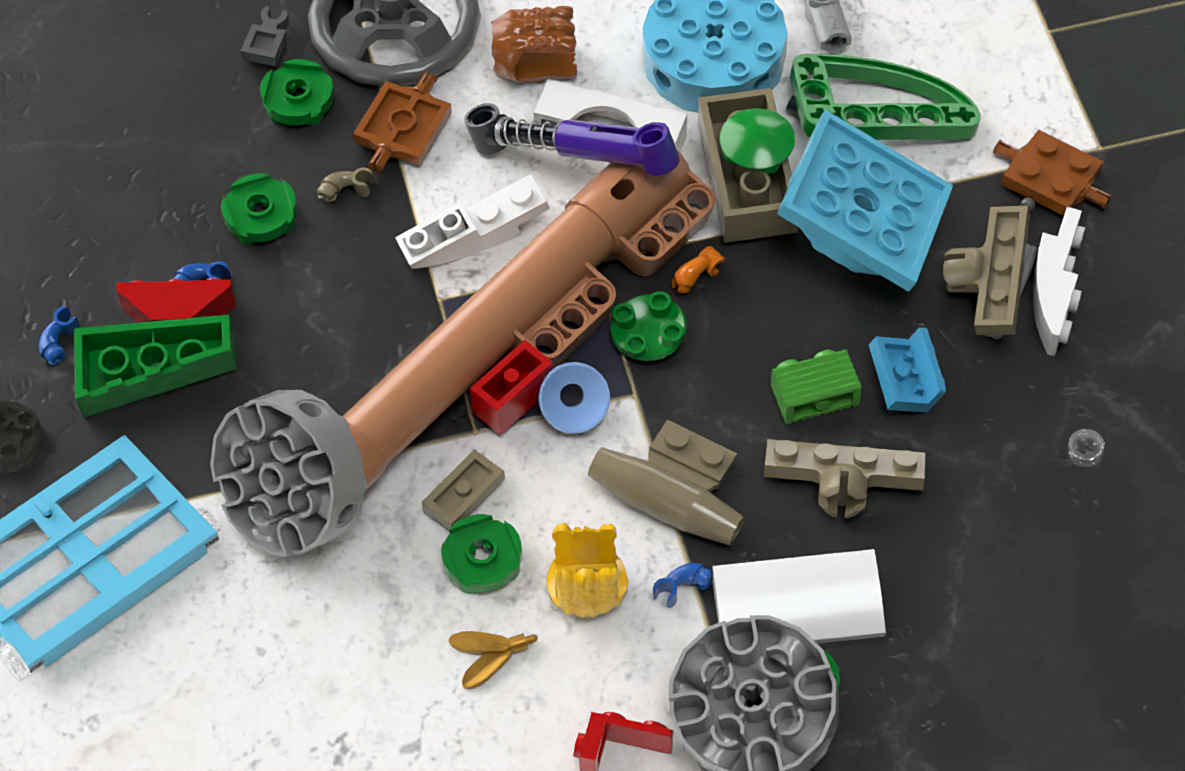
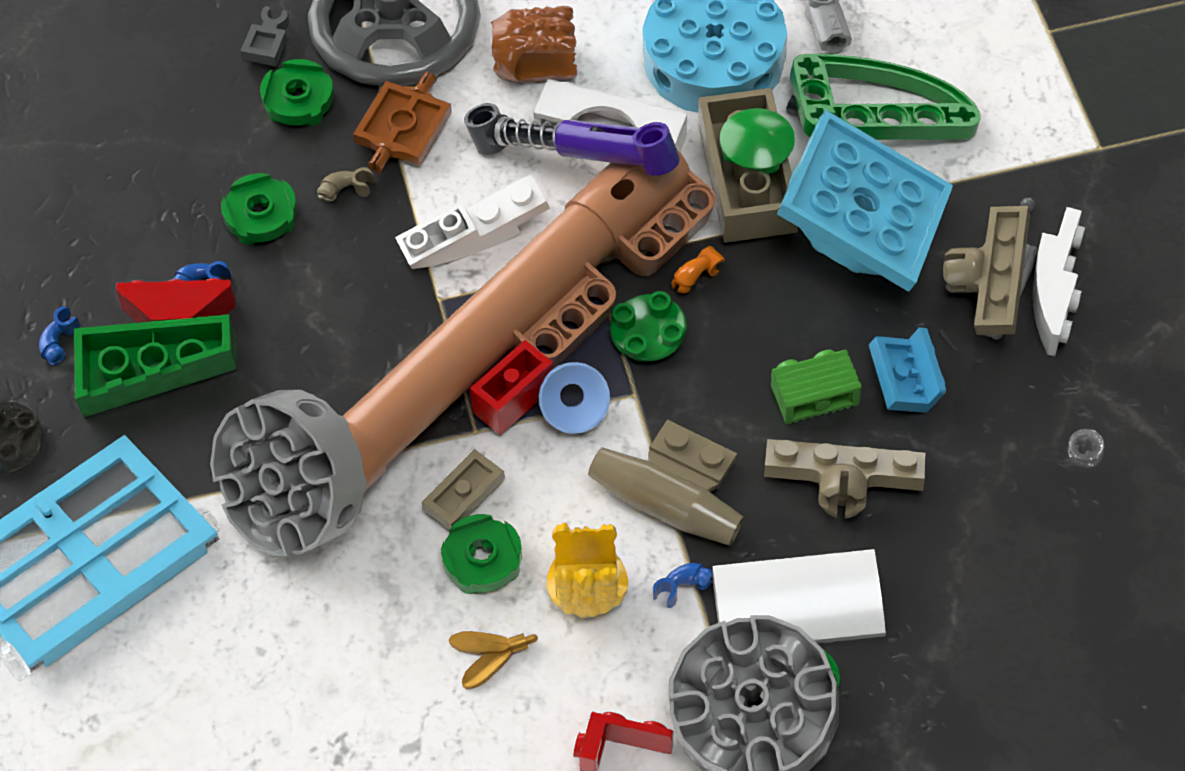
dark orange plate [993,129,1112,216] -> none

